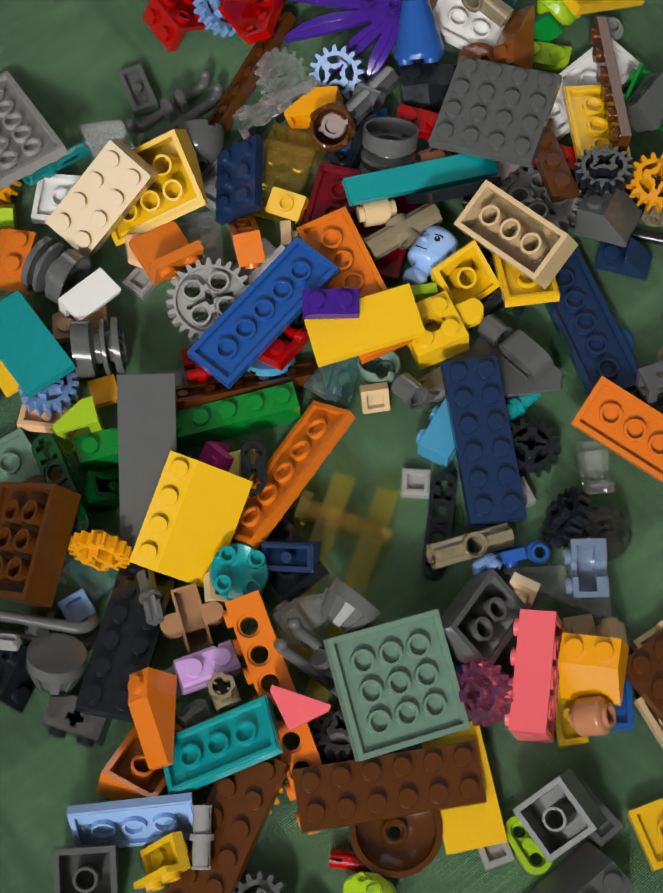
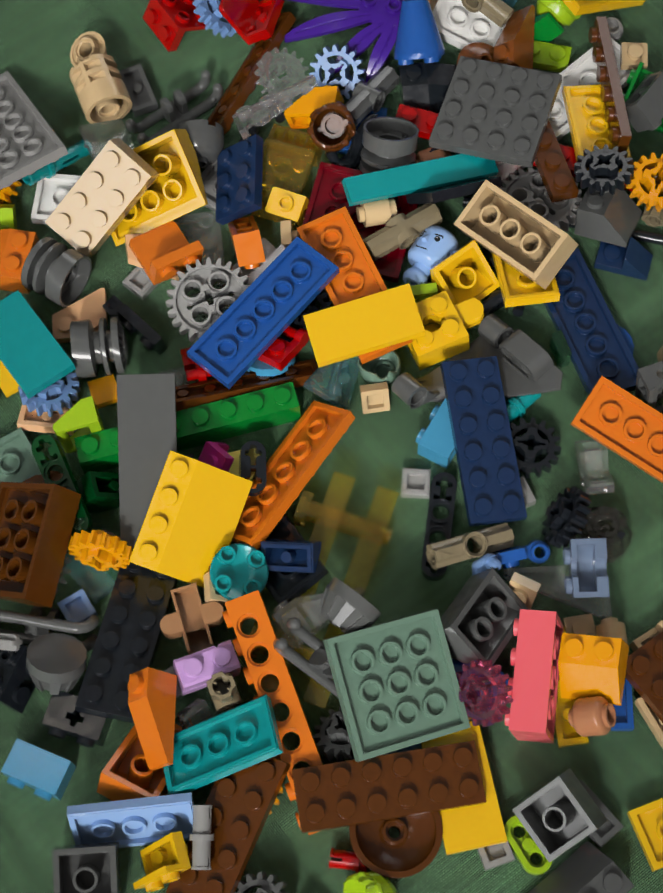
white panel [58,267,121,321] -> none
dark grey axle [136,569,164,626] -> none
coral slope [270,685,331,731] -> none
dark purple plate [302,288,359,319] -> none
none -> dark azure brick [1,738,76,801]
none -> tan cylinder [69,31,133,126]
none -> black hinge [103,295,167,355]
none -> tan plate [620,42,648,70]

